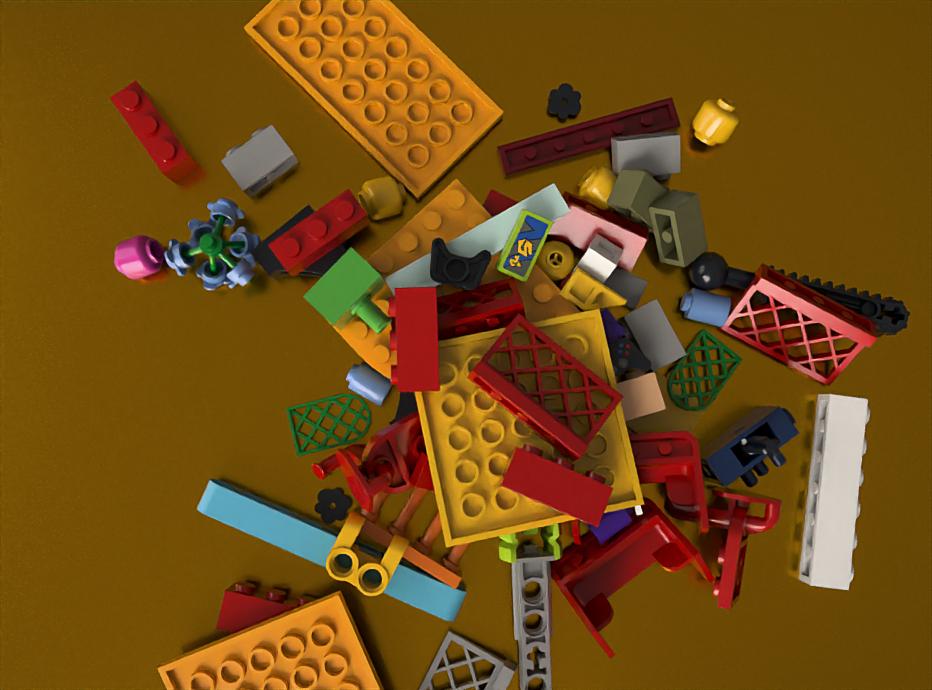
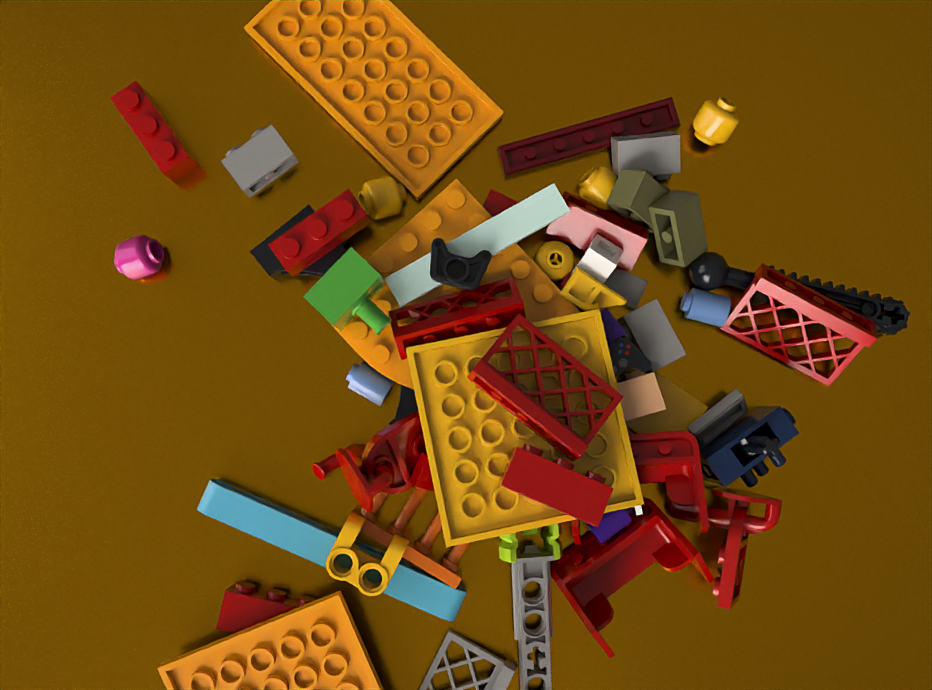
medium blue plant [164,198,261,290] -> none
green window [286,394,371,457] -> none
black plant [315,488,351,524] -> none
red brick [388,287,440,392] -> none
tile [495,208,554,282] -> none
black plant [548,83,581,119] -> none
green window [667,328,743,412] -> none
white brick [799,394,870,590] -> none
none -> light grey tile [687,389,748,449]

